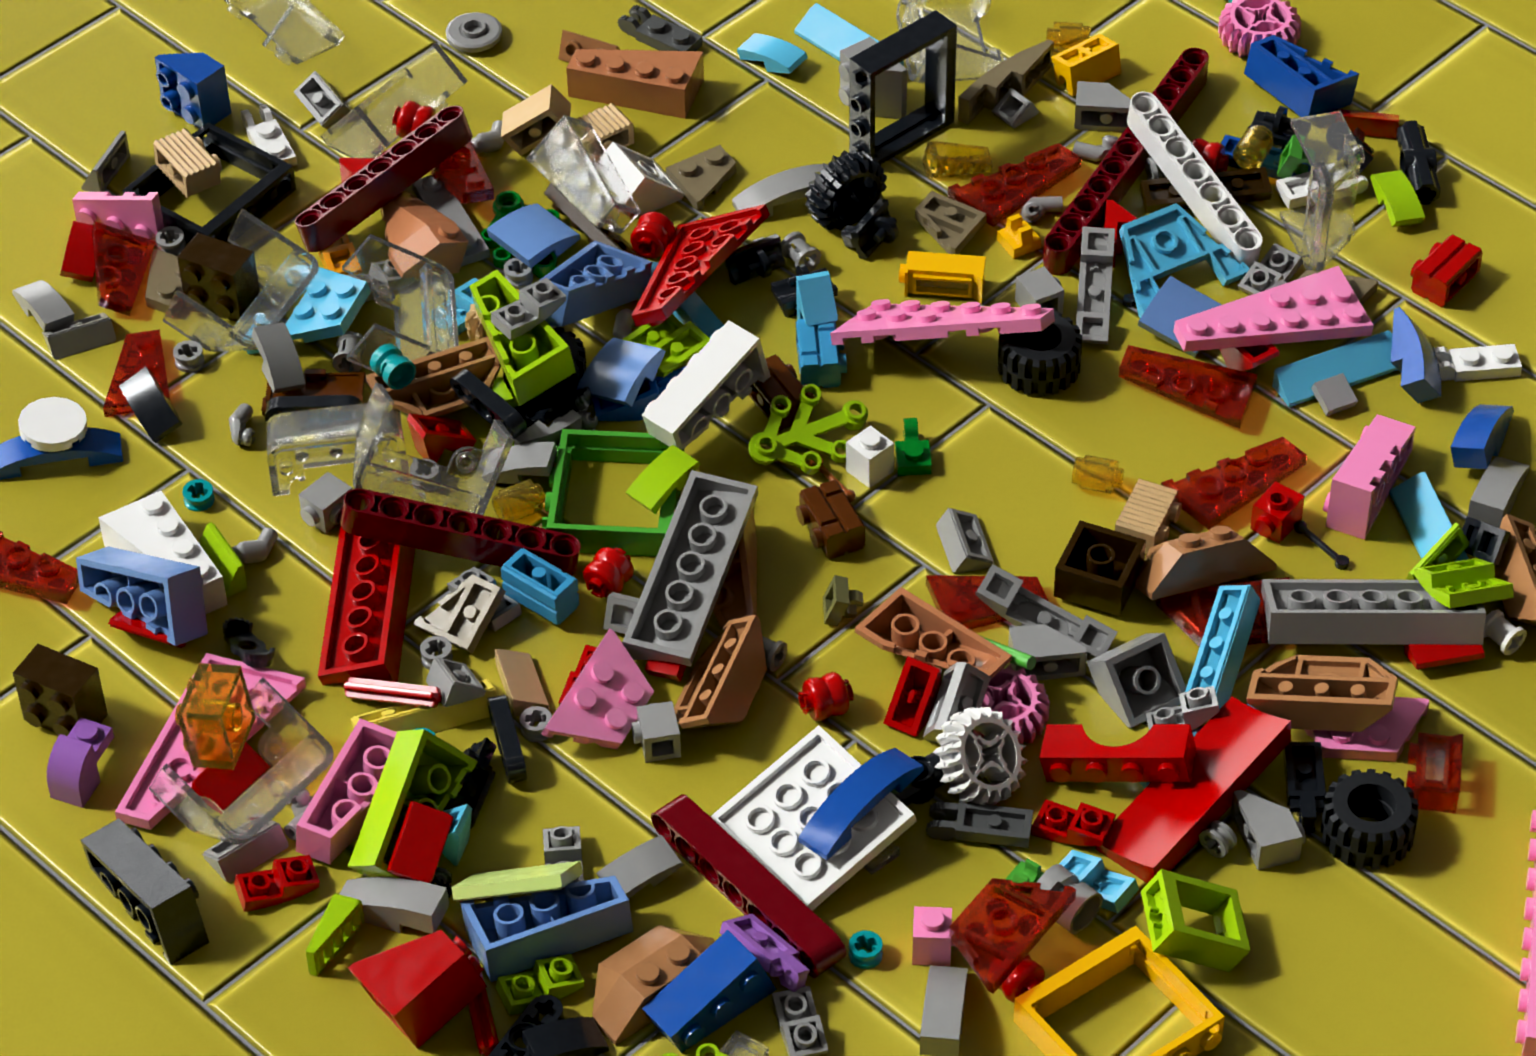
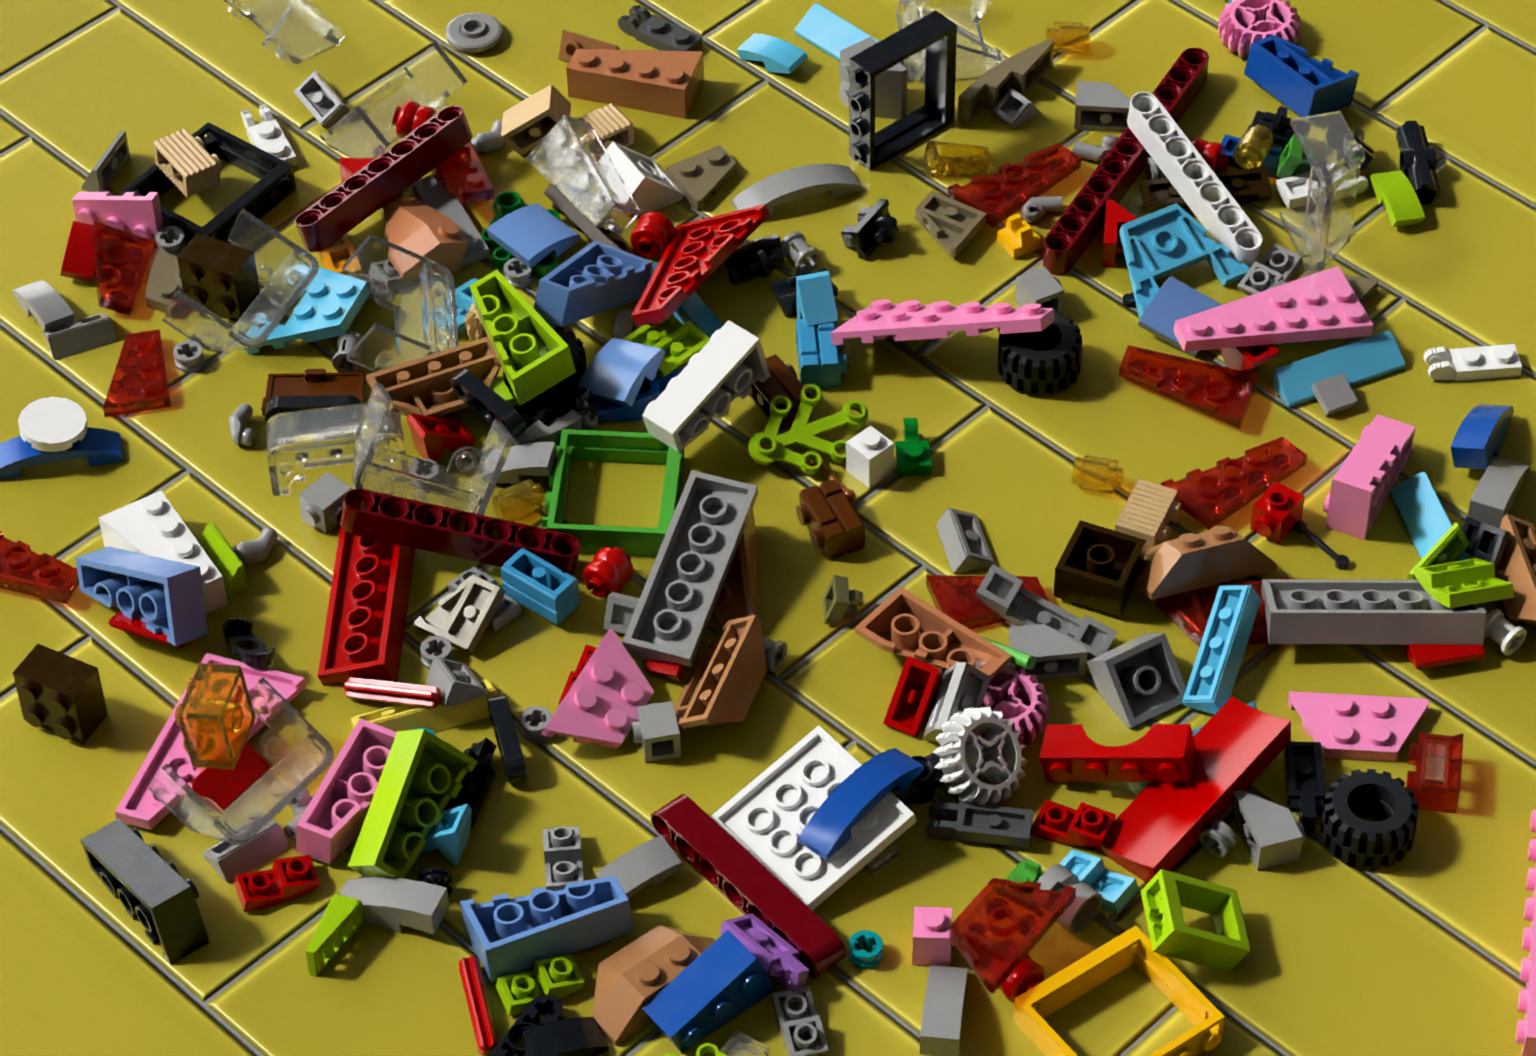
medium lavender brick [47,717,114,808] -> none
black slope [119,367,183,443] -> none
blue slope [155,52,231,129] -> none
teal bush [182,479,215,512] -> none
light grey slope [251,322,306,394] -> none
red slope [348,930,487,1049] -> none
teal wheel [370,343,416,390] -> none
red slope [386,801,454,883] -> none
yellowish green tile [451,861,583,902] -> none
light grey slope [491,277,566,341] -> none
tan slope [494,649,549,717] -> none
lime slope [626,445,701,514] -> none
red piece [798,672,854,722] -> none
black gear [805,149,887,231] -> none
yellow window [899,251,986,305] -> none
yellow hinge [1051,33,1121,97] -> none
light grey slope [1076,227,1115,345] -> none
light grey slope [1146,686,1220,730] -> none
medium nougat wedge [1246,655,1398,732] -> none
red slope [1335,109,1399,139] -> none
slope [1391,307,1441,403] -> none
red brick [1410,234,1483,307] -> none

